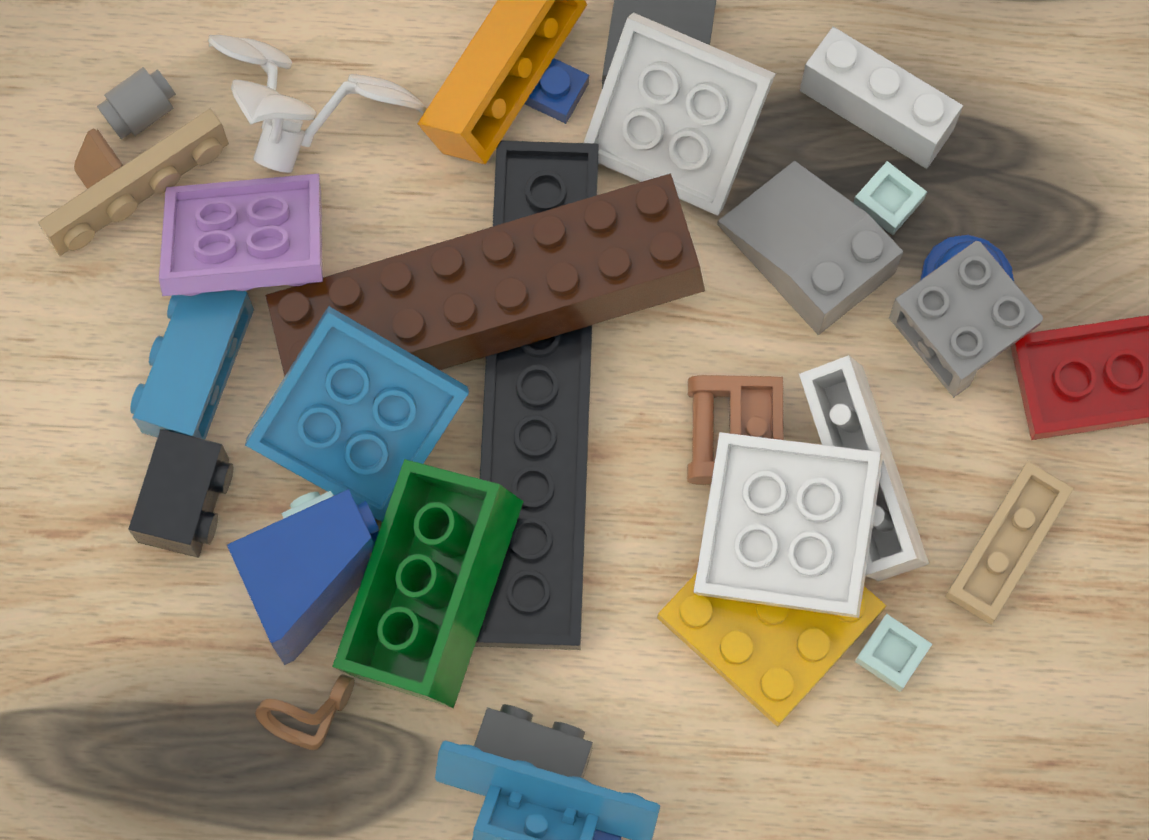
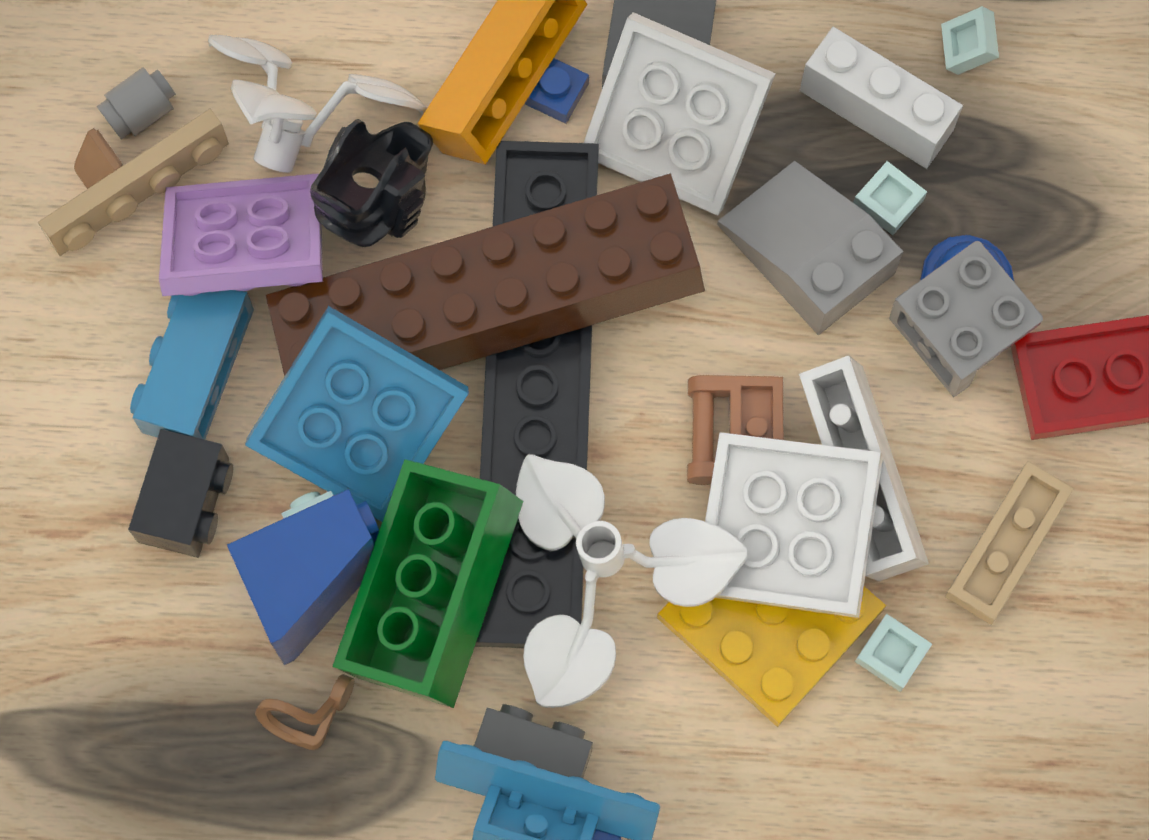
none -> black piece [310,119,433,247]
none -> white plant [516,454,748,708]
none -> light aqua plate [941,6,999,75]

